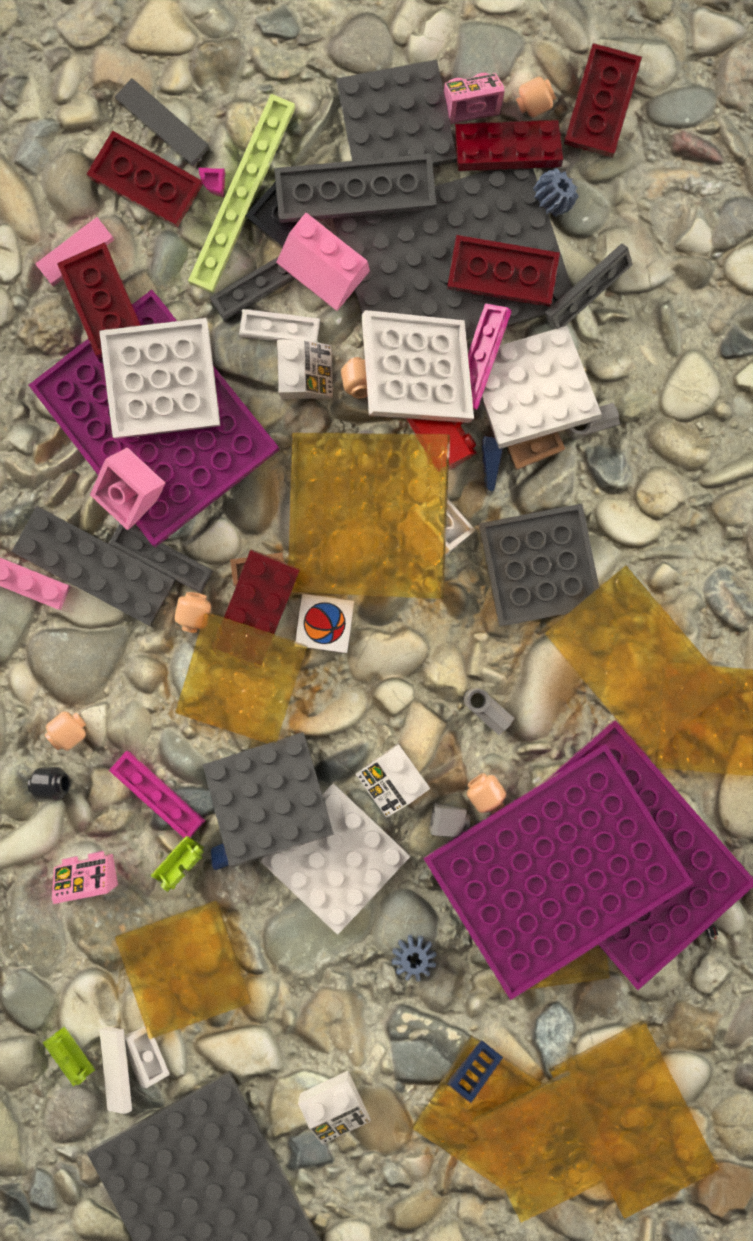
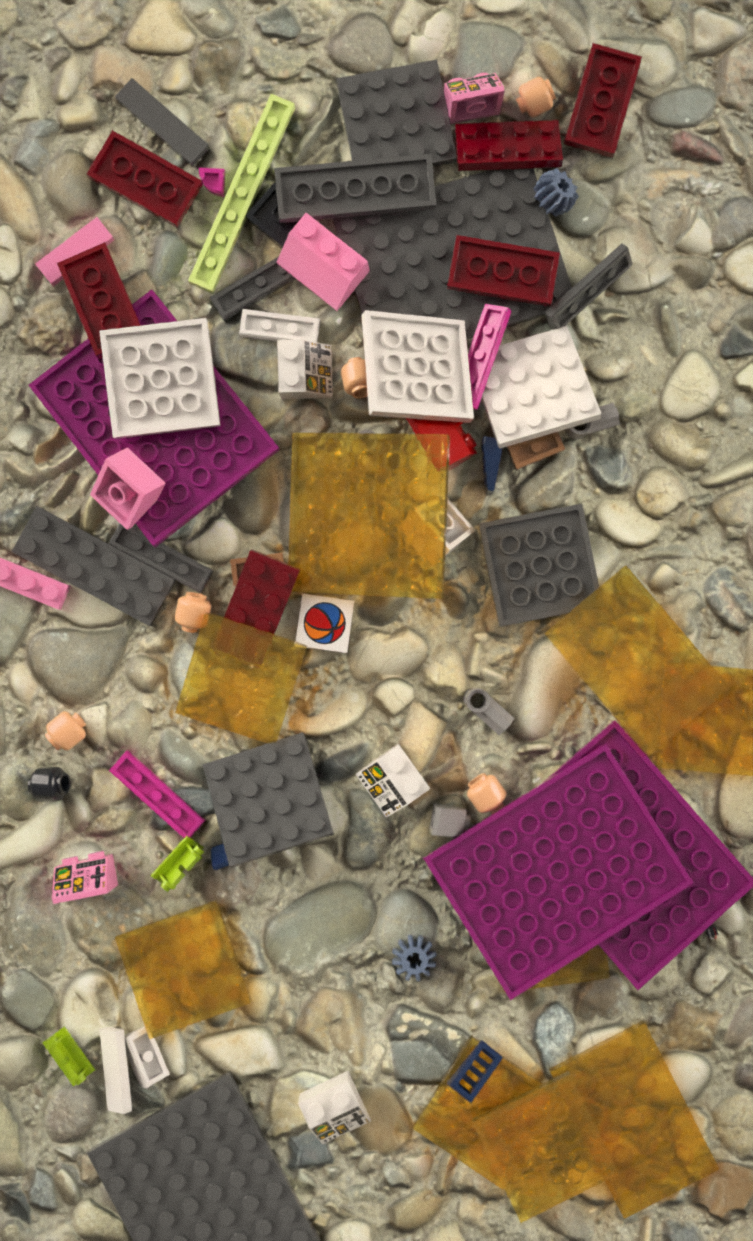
white plate [260,783,410,935] -> none

